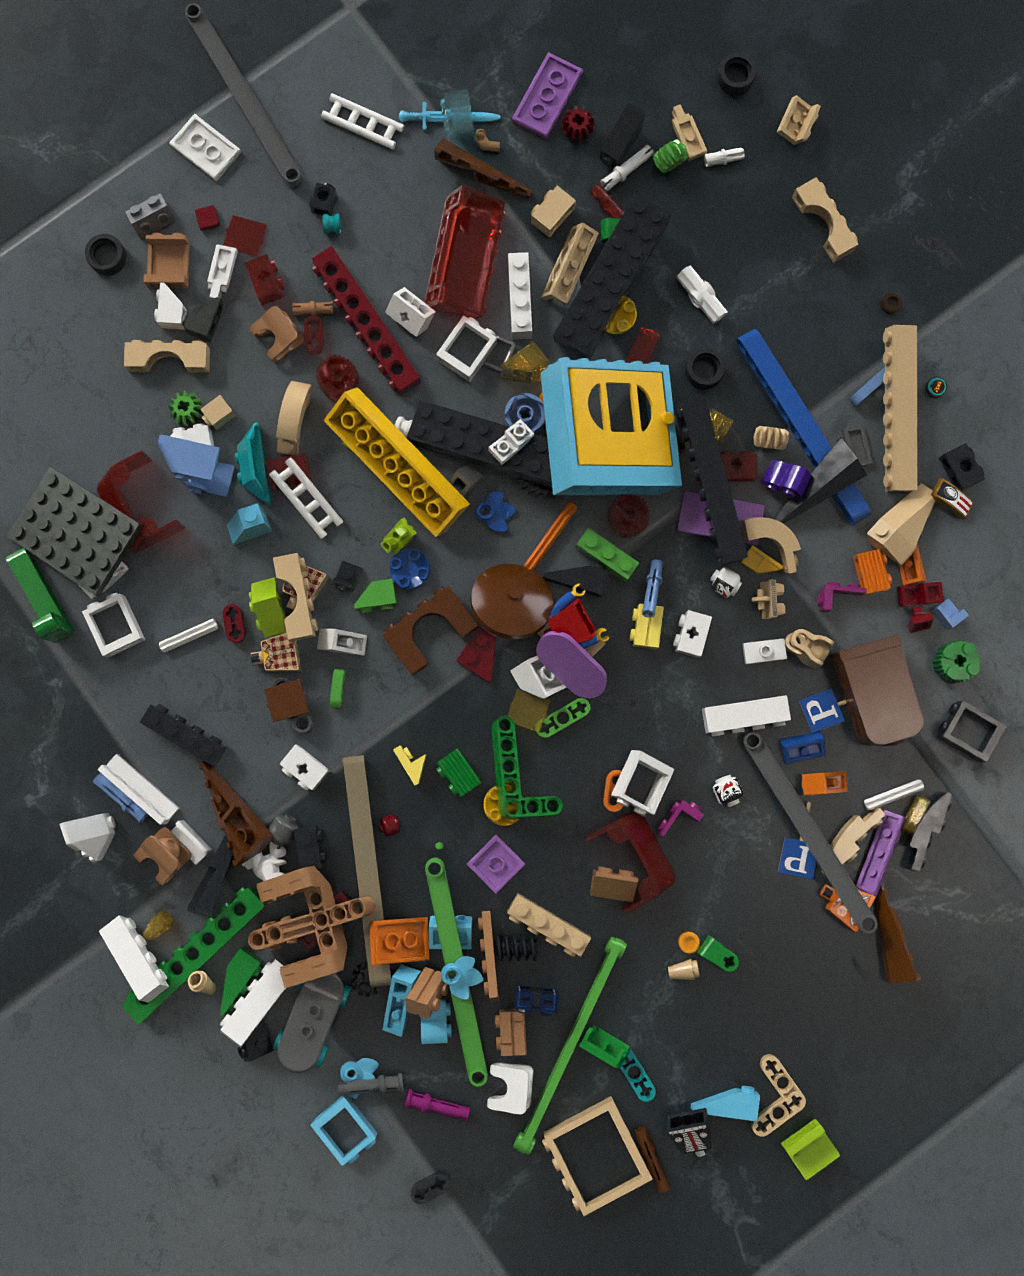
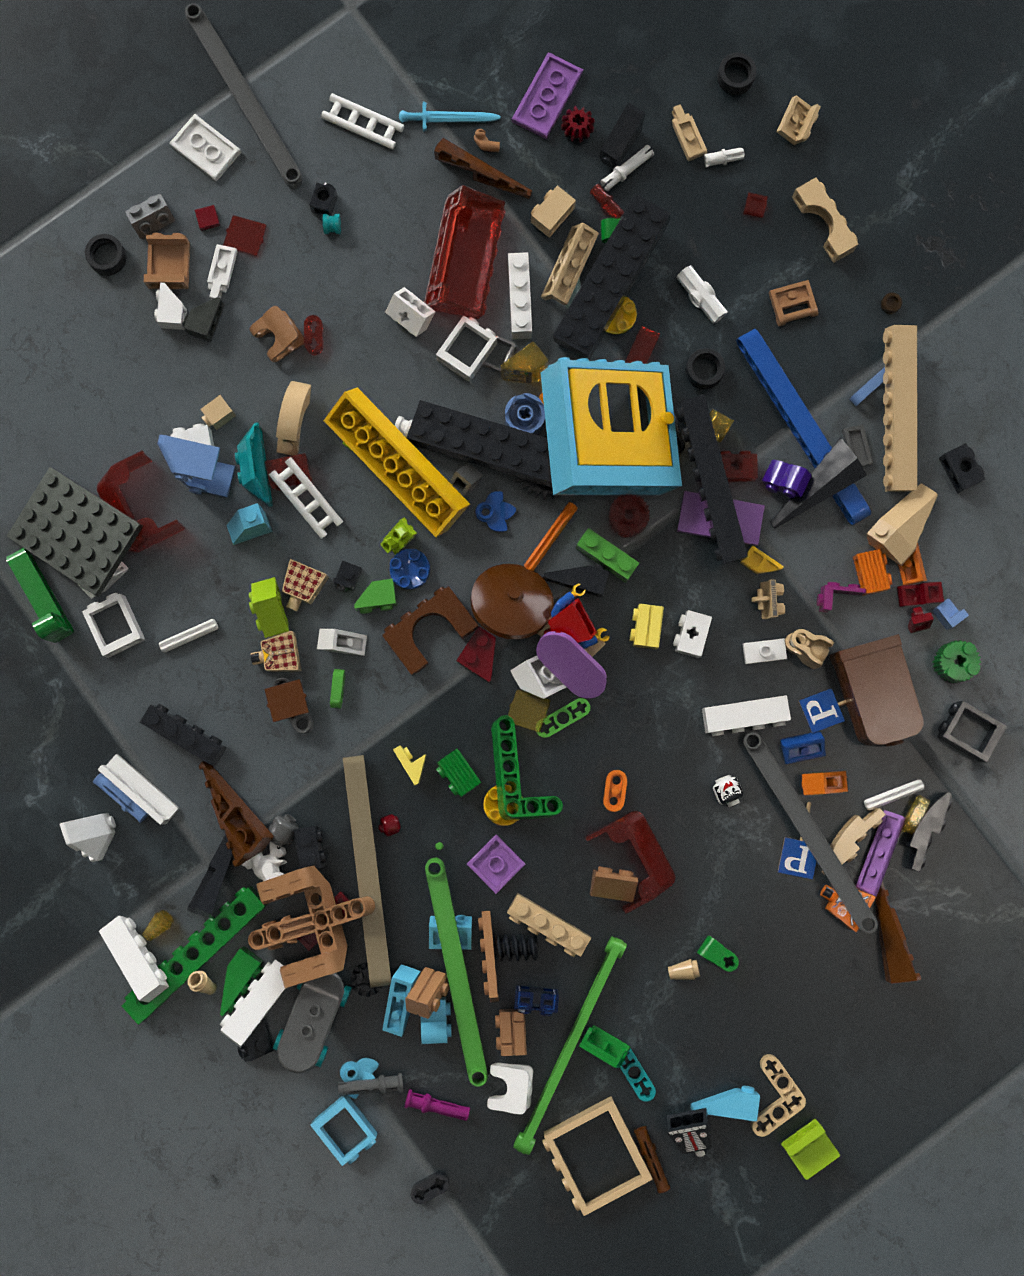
tan arch [124,340,210,373] -> none
medium nougat piece [133,827,192,885] -> none
bright green gear [168,390,203,426] -> none
white panel [171,820,213,865] -> none
dark red beam [223,604,246,643] -> none
clear red brick [244,254,285,306] -> none
tan arch [273,553,318,642] -> none
white brick [280,744,330,791] -> none
medium nougat pin [292,301,334,317] -> none
dark red brick [311,246,421,396] -> none
clear red brick [316,354,359,401] -> none
orange tile [369,917,430,965] -> none
clear light blue brick [440,89,474,140] -> none
medium azure plate [441,956,483,999] -> none
white slope [488,419,534,465] -> none
white window [611,750,674,816] -> none
medium blue pin [642,559,664,618] -> none
bright green gear [653,140,689,173] -> none
magenta bracket [657,800,704,837] -> none
light orange tile [678,931,700,953] -> none
white head [710,567,742,598] -> none
tan arch [740,517,801,573] -> none
tan gear [753,426,789,450] -> none
dark brown tile [925,377,947,398] -> none
slope [931,478,974,519] -> none
none -> clear red tile [743,192,768,218]
none -> medium nougat plate [769,280,818,326]

